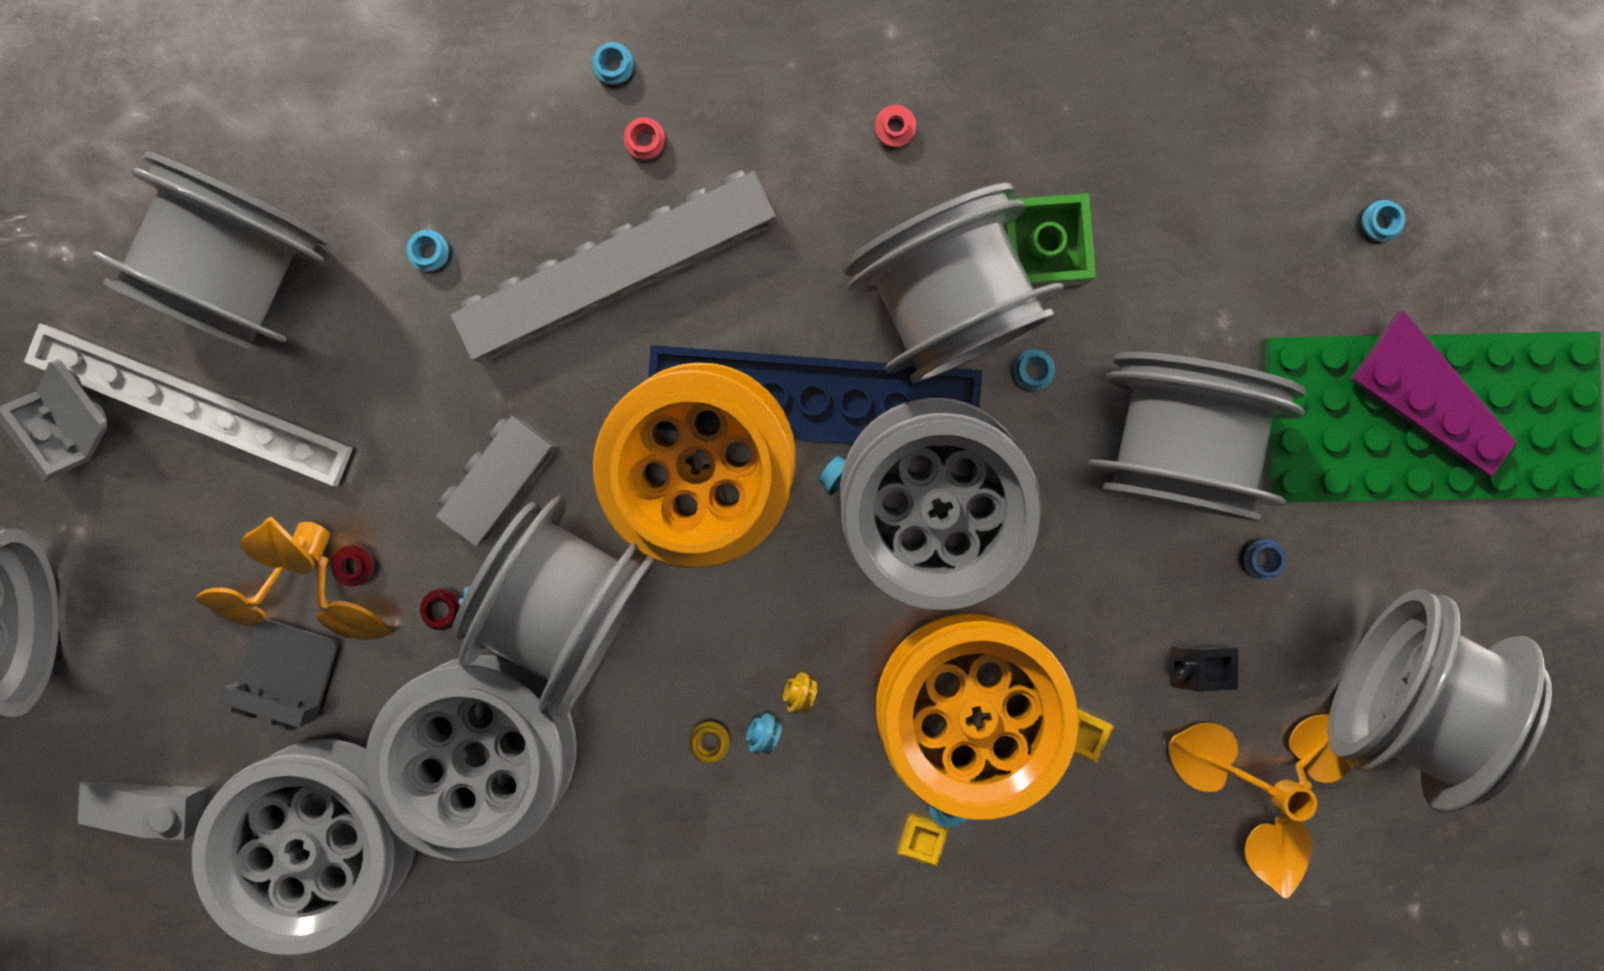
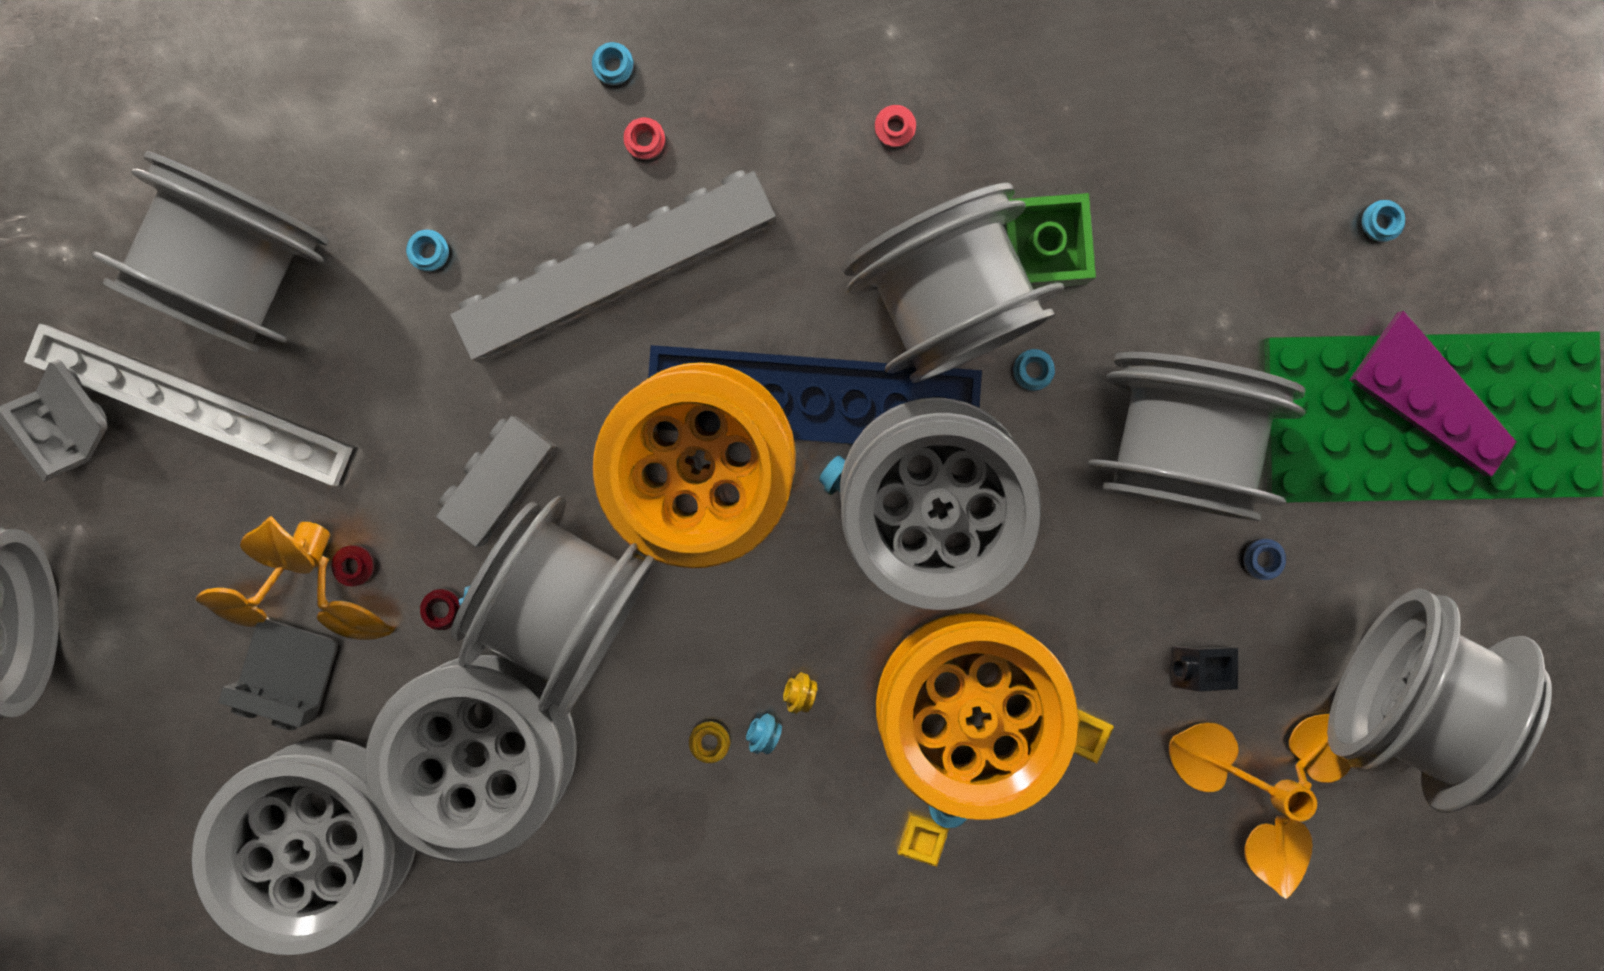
light grey slope [78,781,206,840] -> none

